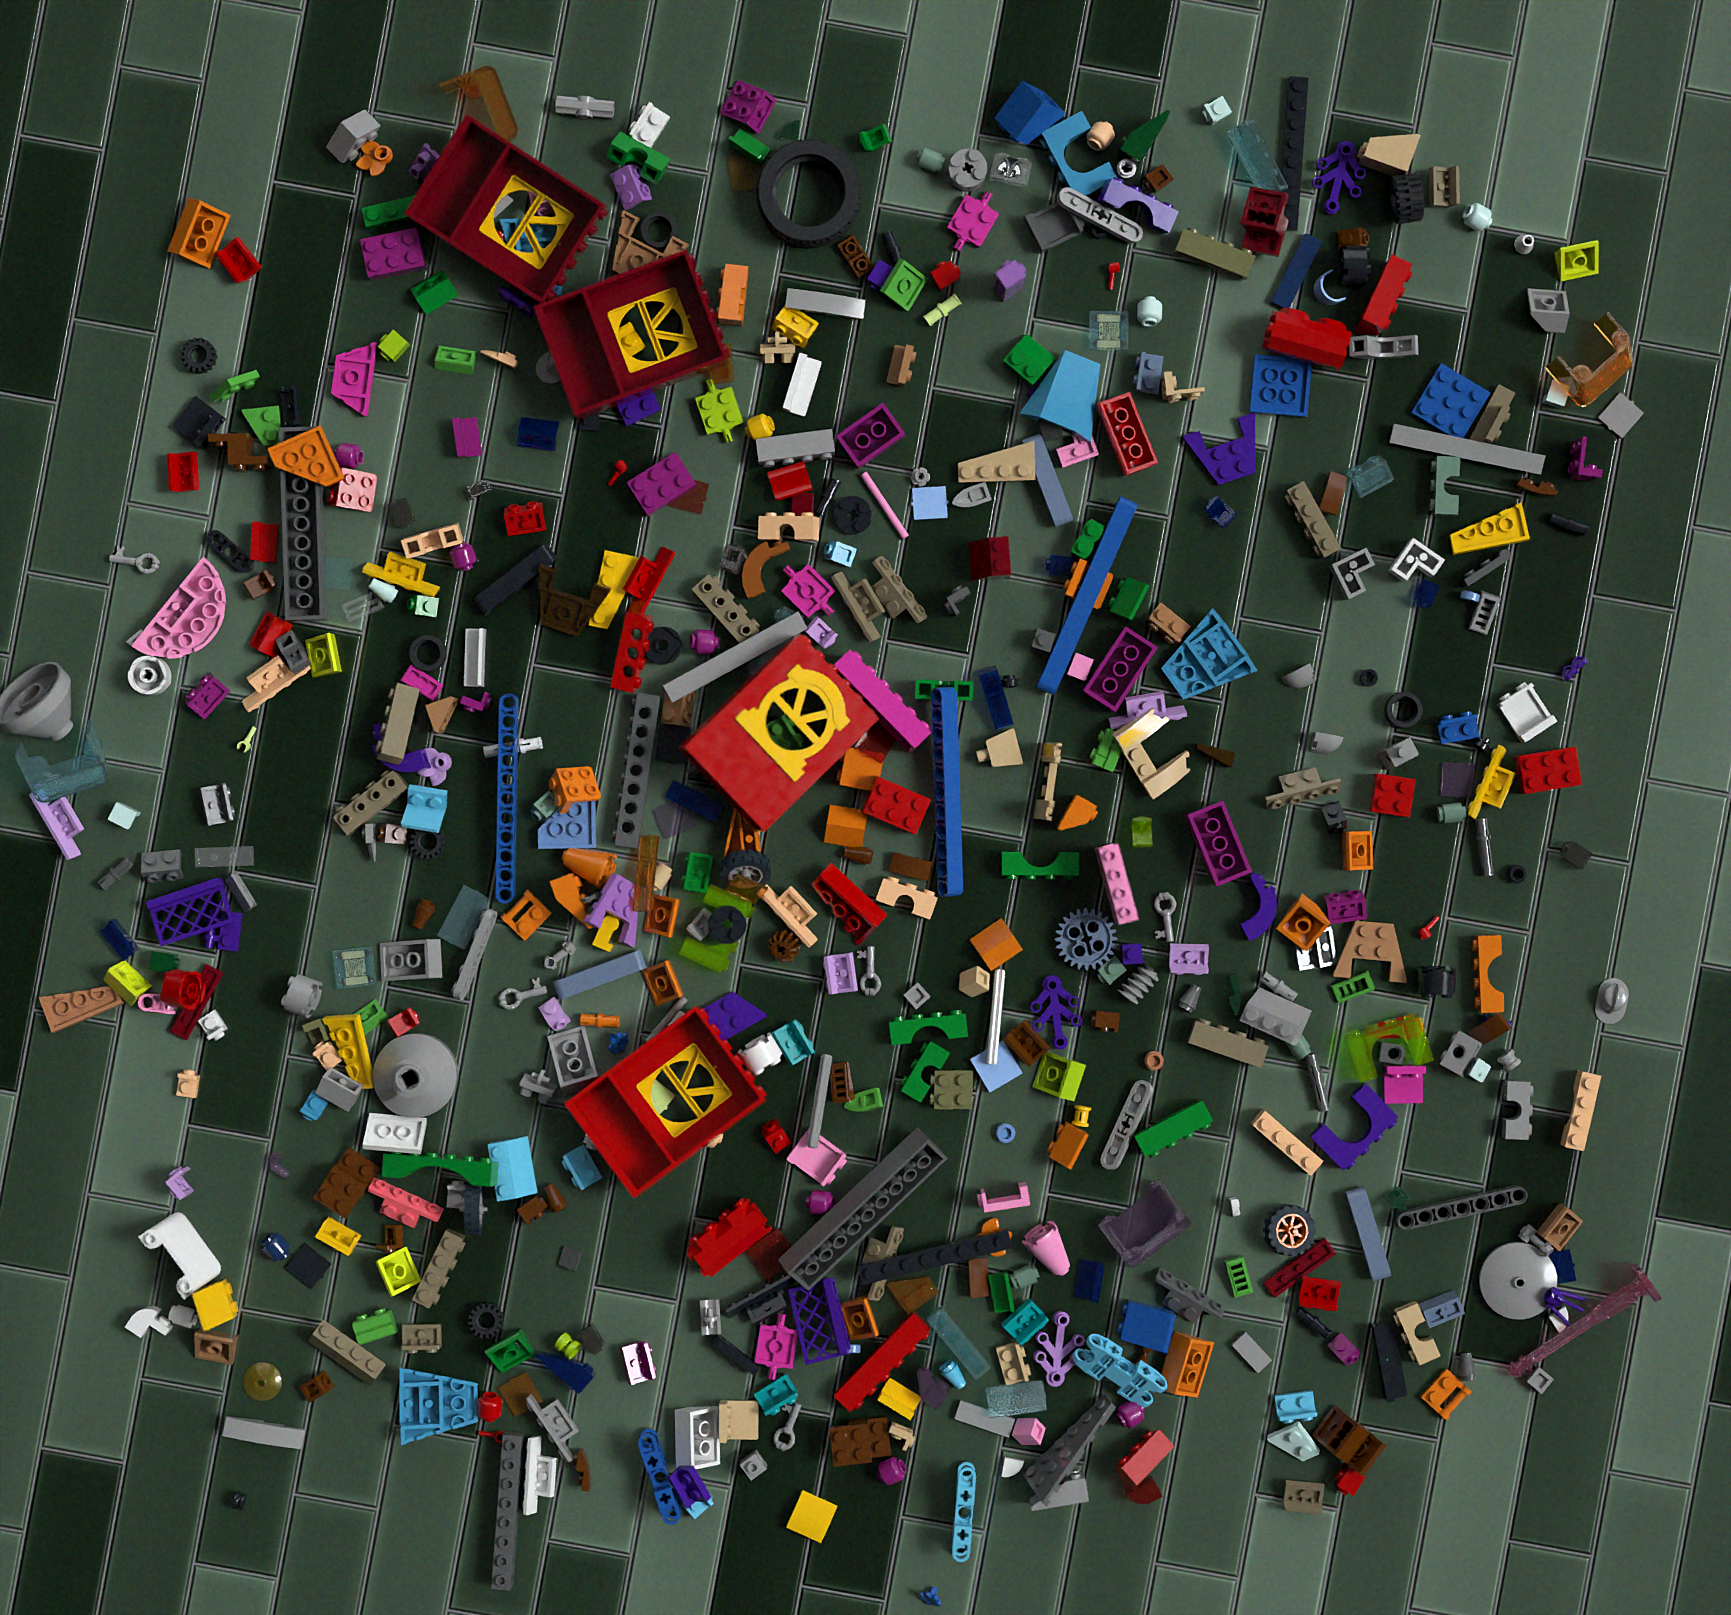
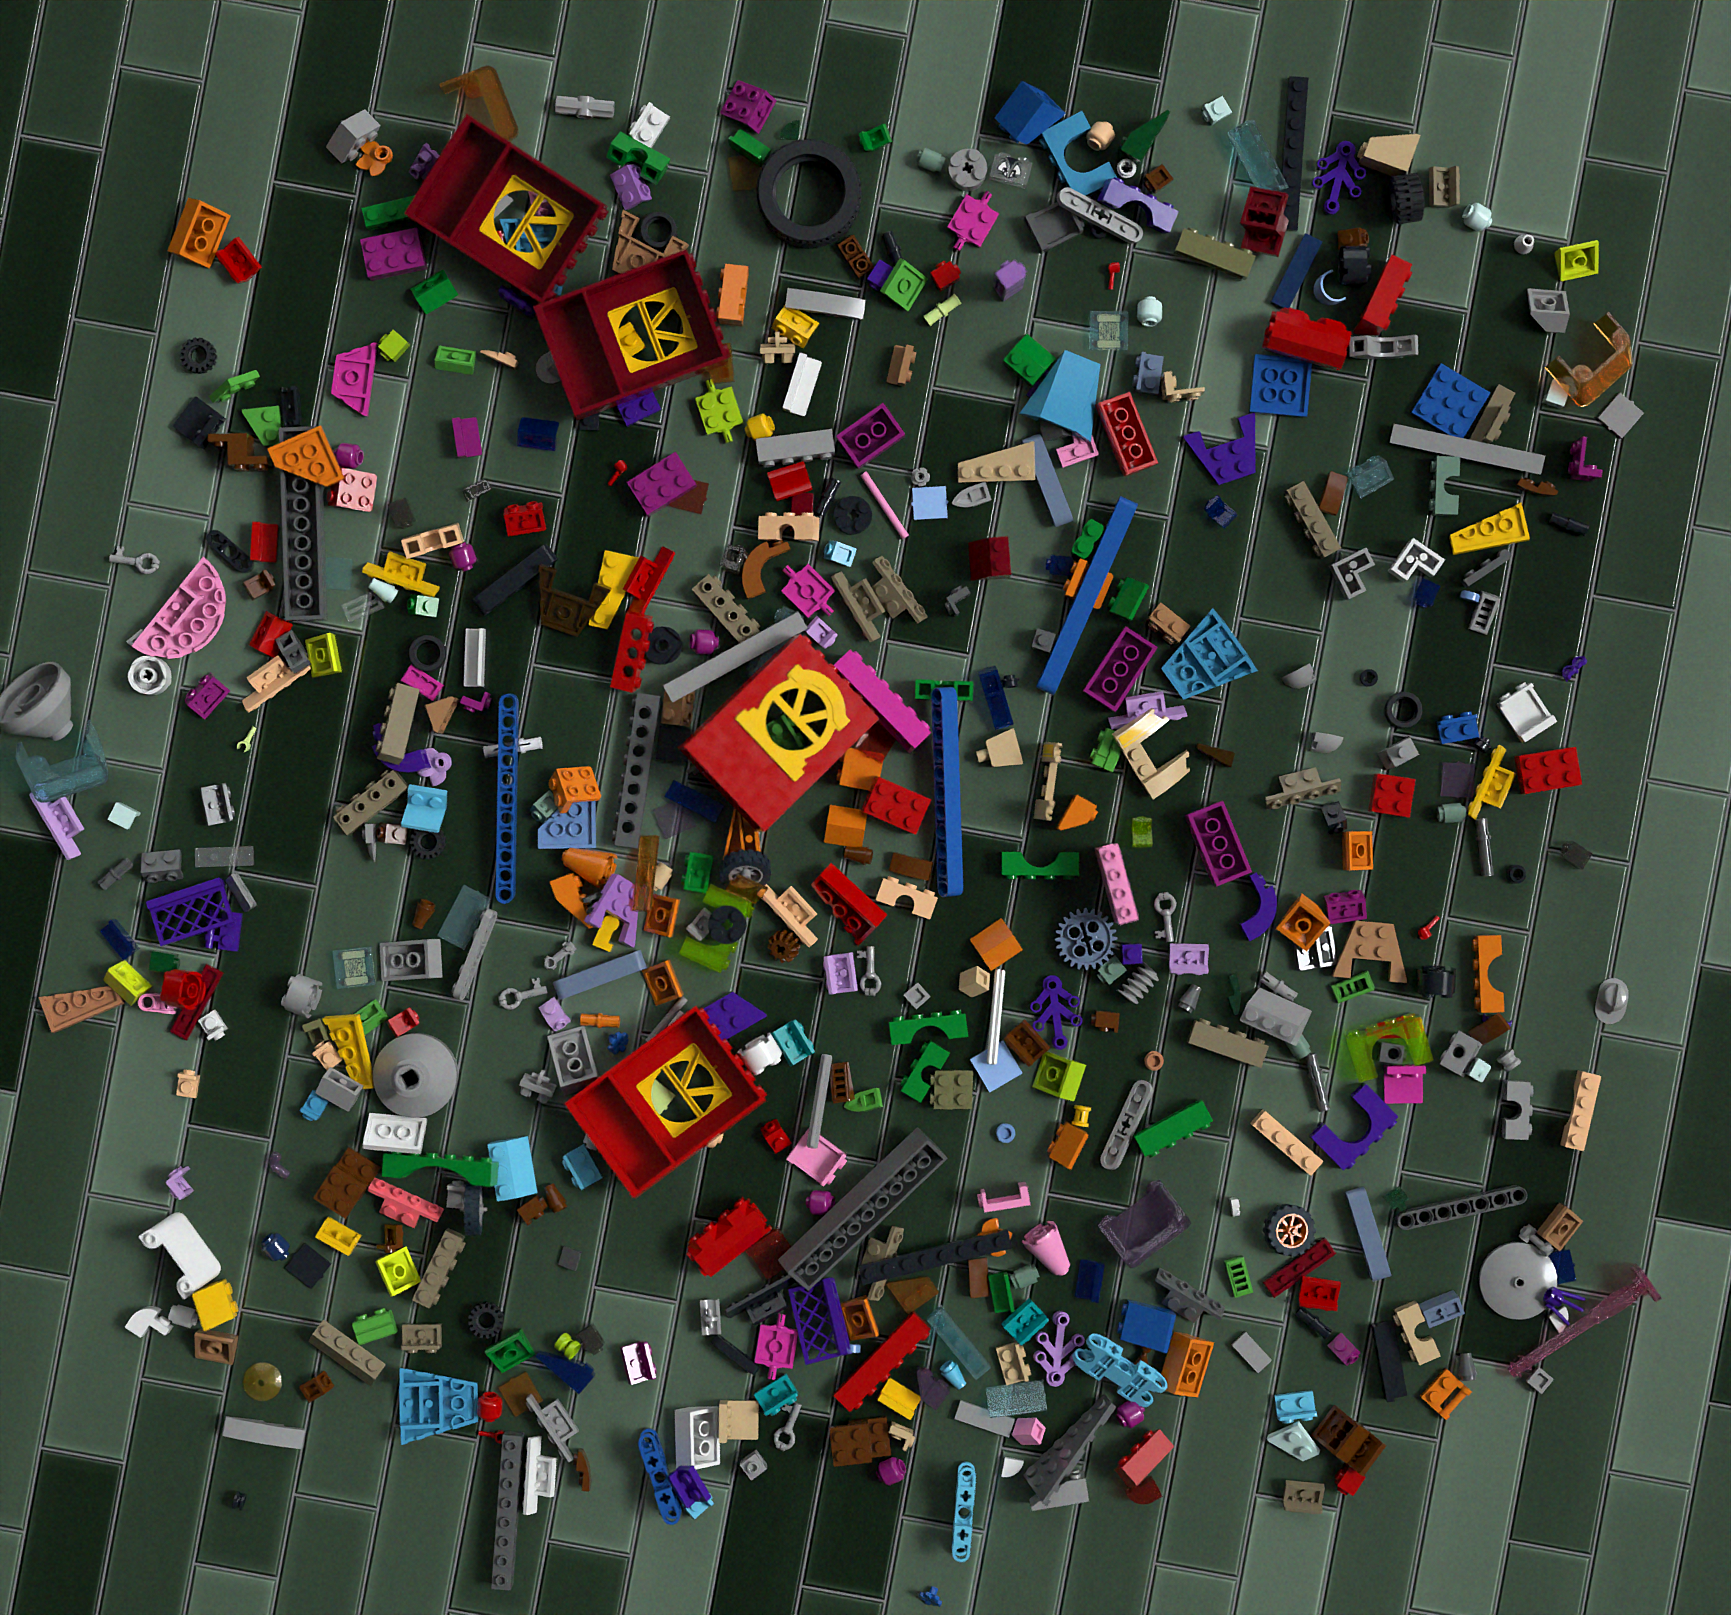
red bracket [167,452,199,493] -> none
orange plate [501,889,552,941] -> none
yellow slope [786,1490,837,1544] -> none
bright pink panel [1066,653,1093,681] -> none

